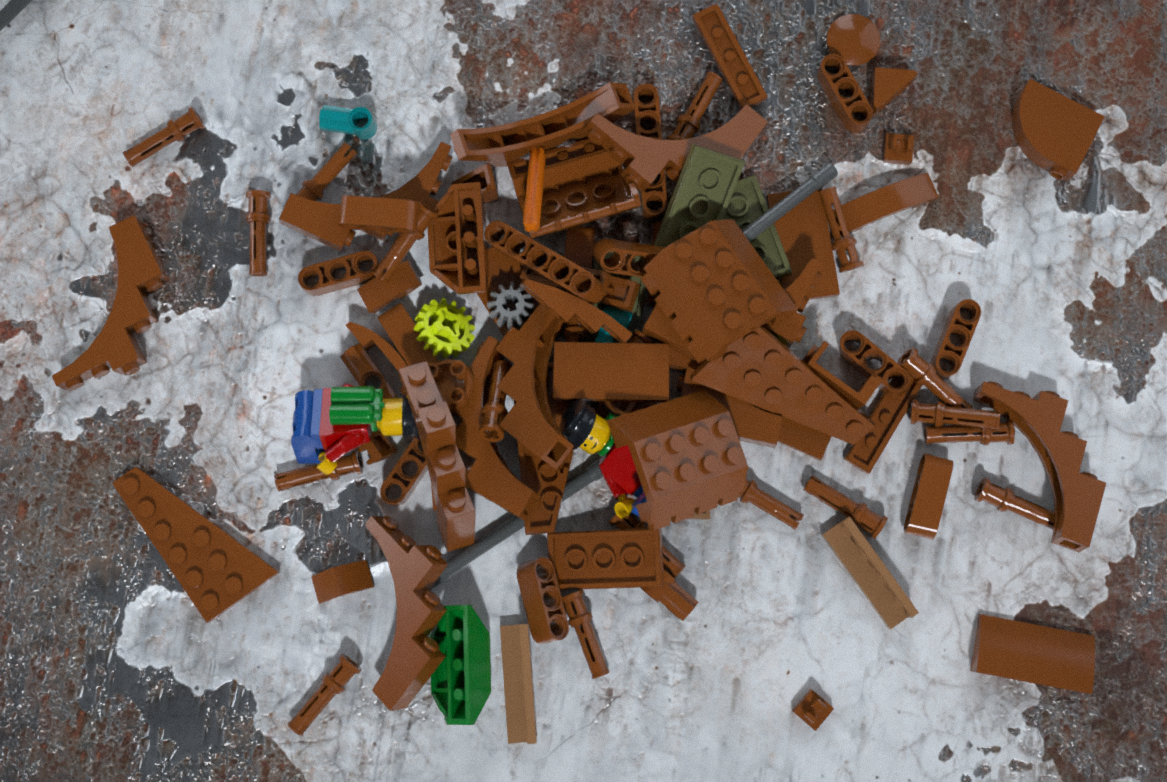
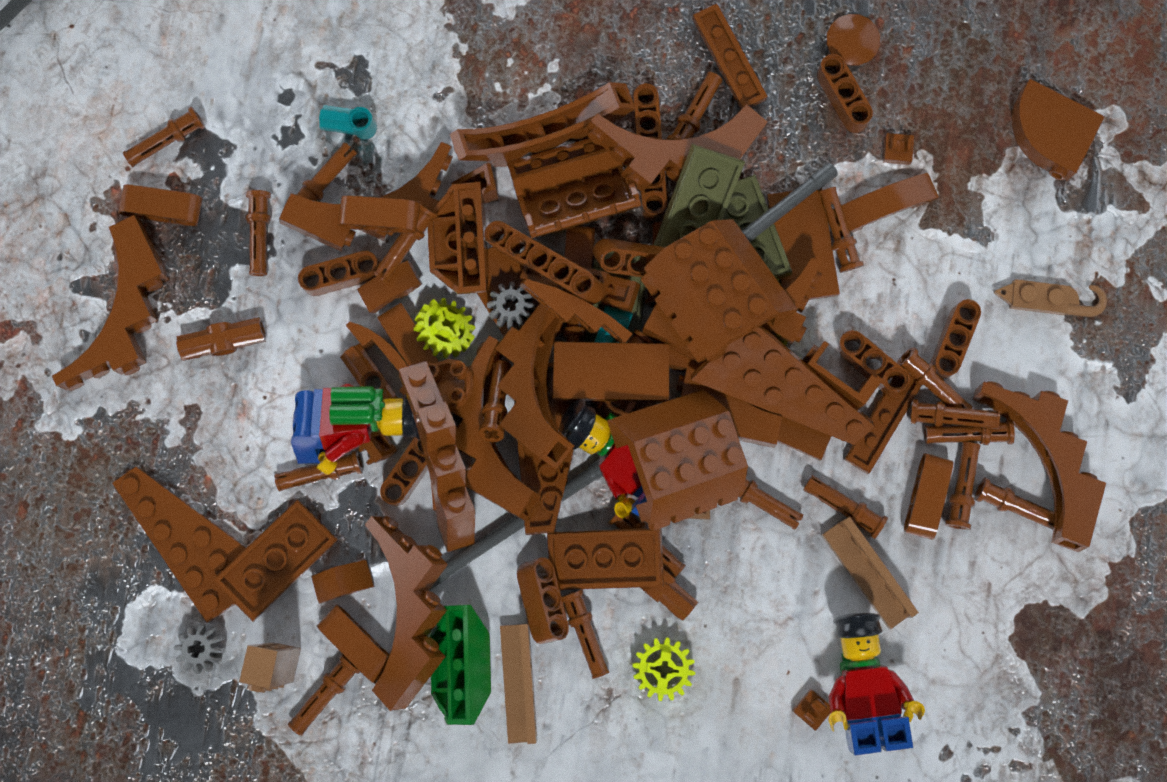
orange axle [523,147,546,232] -> none
dark orange slope [869,67,918,118] -> none
dark orange slope [970,614,1095,694] -> none
none -> dark orange beam [118,184,203,226]
none -> light grey gear [174,624,225,674]
none -> dark orange piece [176,317,266,361]
none -> dark orange tile [212,499,338,622]
none -> medium nougat brick [239,642,301,693]
none -> dark orange beam [316,604,390,684]
none -> neon yellow gear [632,637,695,701]
none -> piece [828,613,925,756]
none -> dark orange pin [945,442,981,530]
none -> medium nougat plate [994,279,1107,317]

